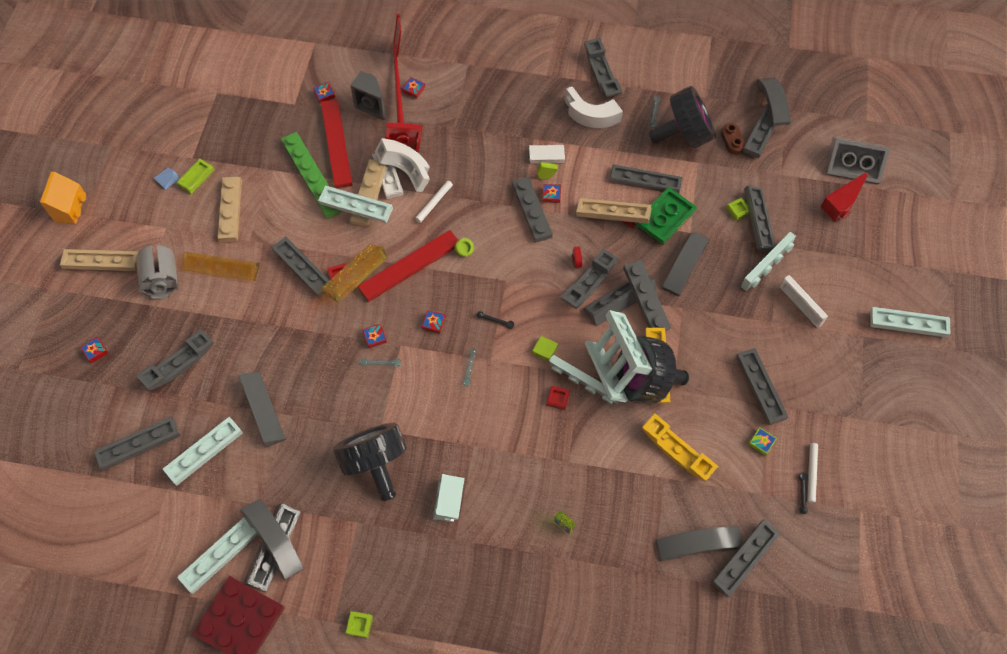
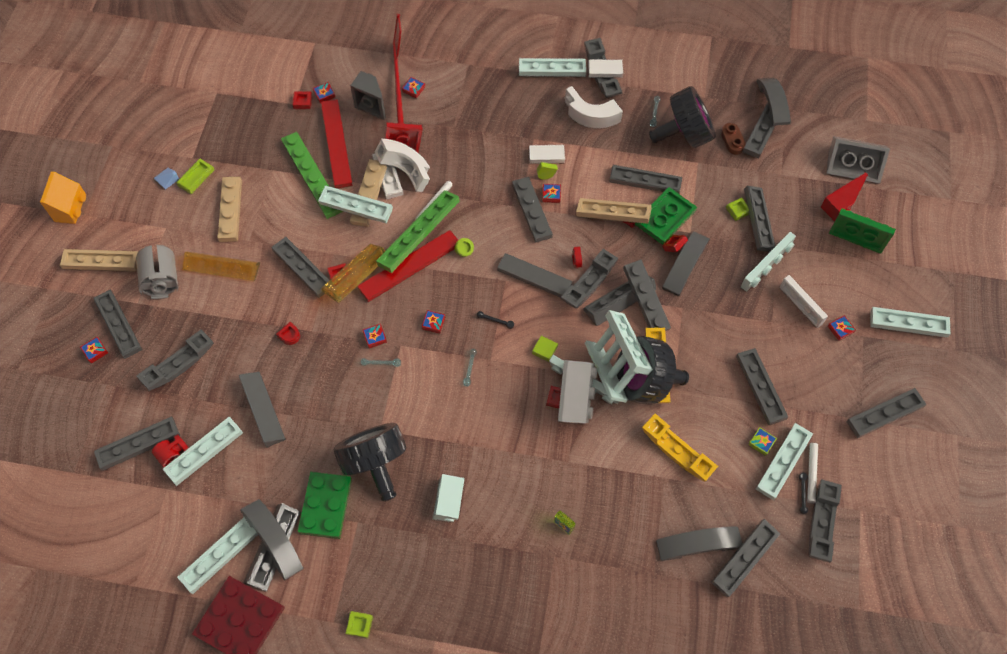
none -> dark grey tile [93,289,143,359]
none -> red piece [151,434,189,468]
none -> red tile [276,322,300,345]
none -> red tile [293,91,312,109]
none -> green plate [298,472,352,539]
none -> bright green plate [376,190,460,273]
none -> dark grey tile [497,253,573,297]
none -> light aqua plate [519,58,586,76]
none -> light grey slope [558,360,597,423]
none -> white tile [588,60,623,77]
none -> red tile [662,235,688,252]
none -> light aqua plate [756,423,813,500]
none -> dark grey slope [809,479,842,563]
none -> green plate [828,208,896,254]
none -> tile [828,315,856,341]
none -> dark grey plate [847,388,927,439]

